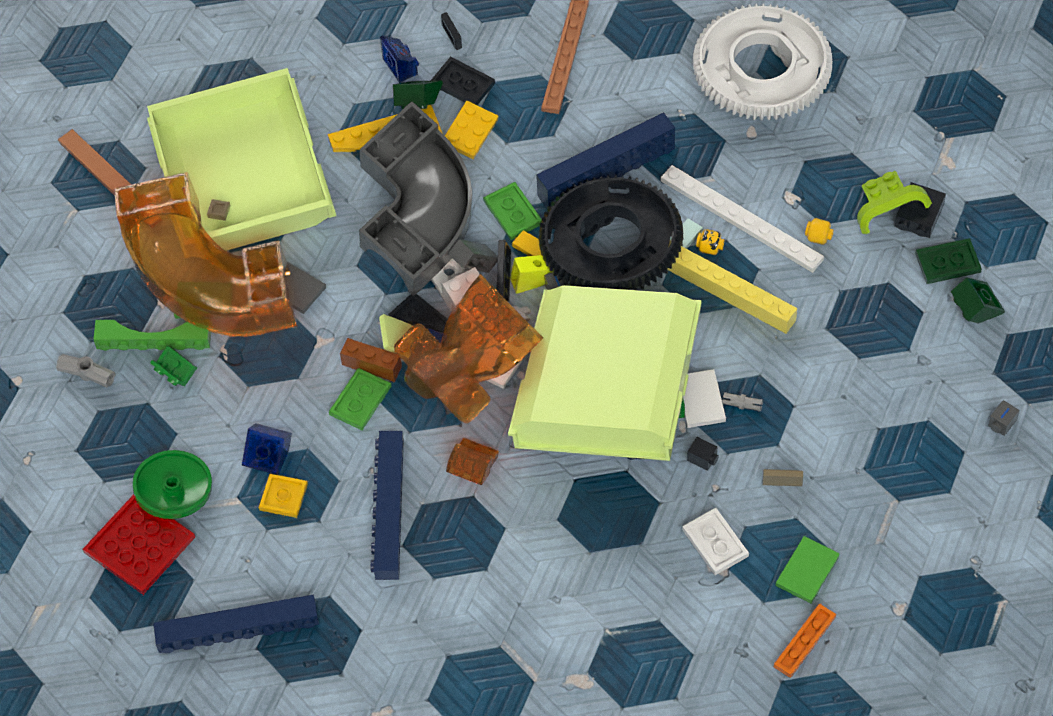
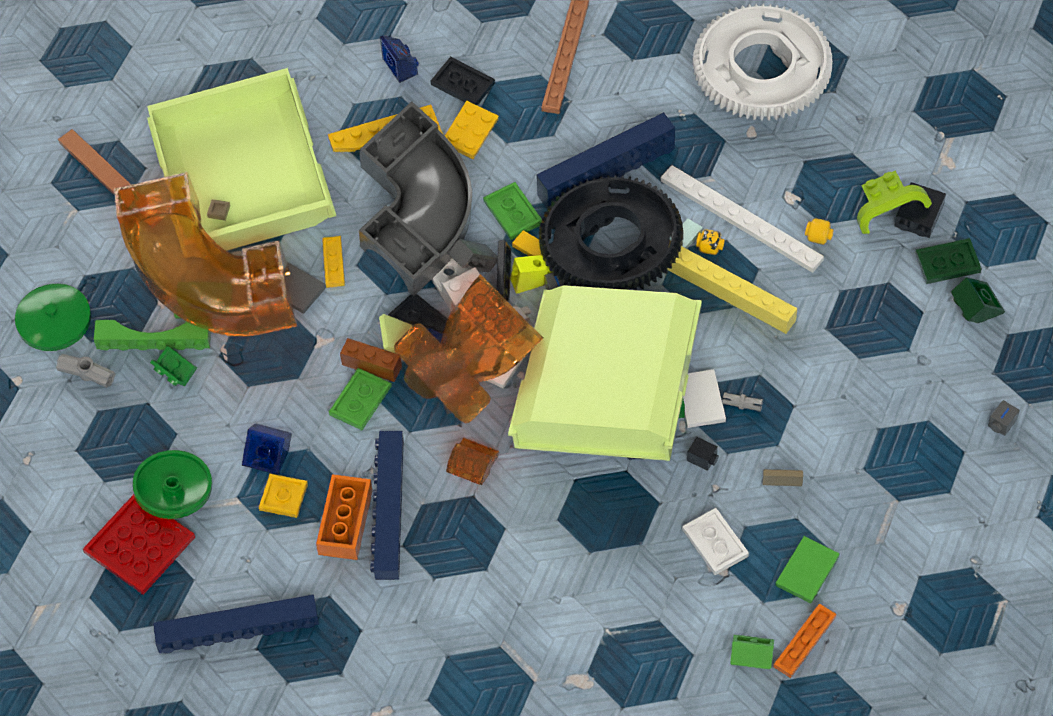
dark green slope [393,80,443,109] -> none
black tile [441,12,462,50] -> none
none -> green dish [15,283,91,351]
none -> orange brick [316,474,373,560]
none -> yellow tile [322,236,345,288]
none -> bright green panel [730,635,774,669]

